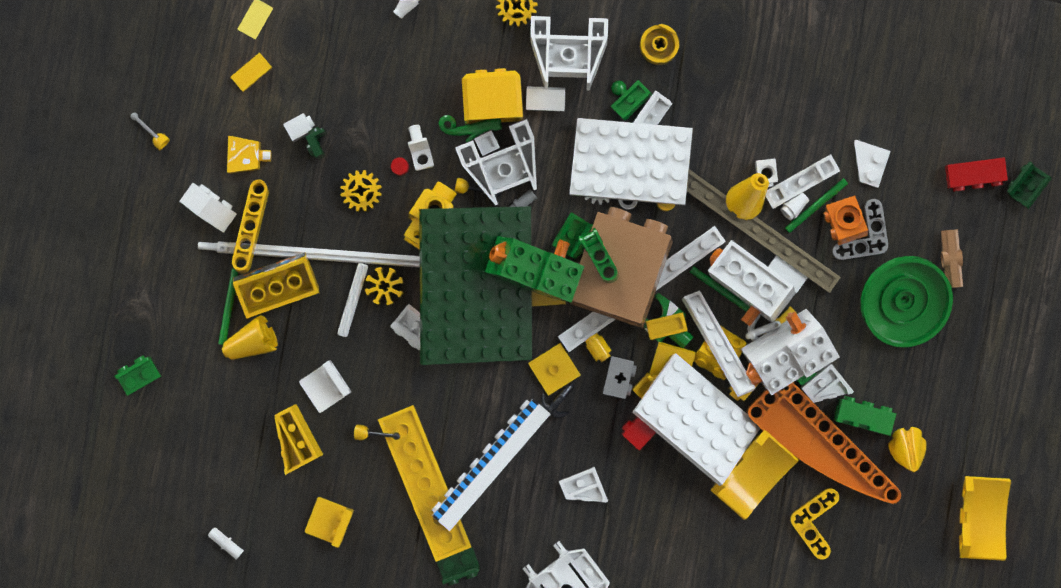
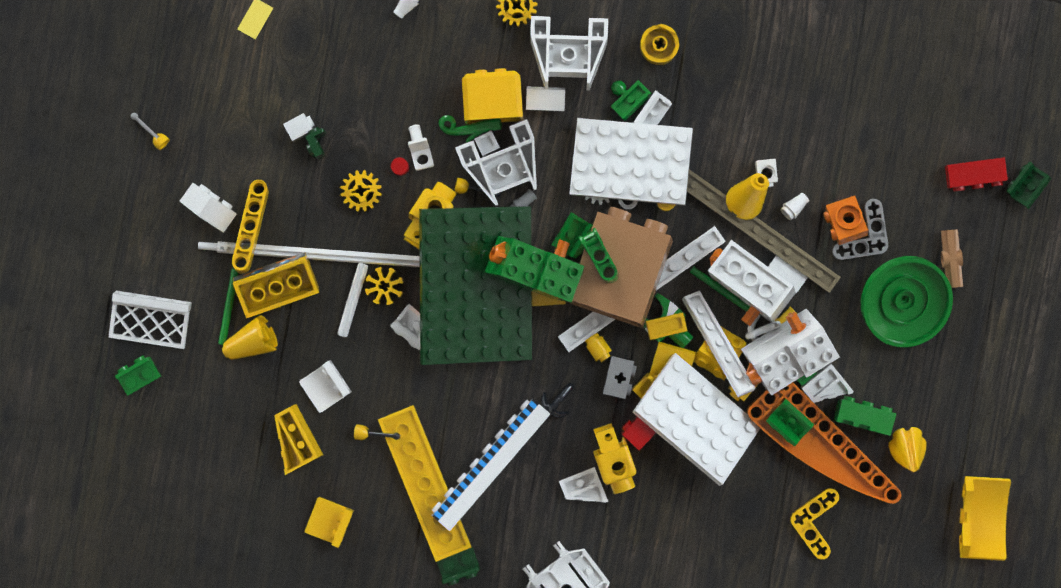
white axle [208,528,244,560] -> none
yellow torso [227,136,272,174] -> none
yellow tile [231,53,272,92] -> none
yellow plate [528,343,581,396] -> none
yellow panel [711,430,798,520] -> none
white slope [766,154,840,209] -> none
green piece [785,178,848,233] -> none
white wing [854,140,890,188] -> none
none -> white fence [109,291,192,349]
none -> yellow piece [593,423,636,494]
none -> green bracket [766,399,814,446]

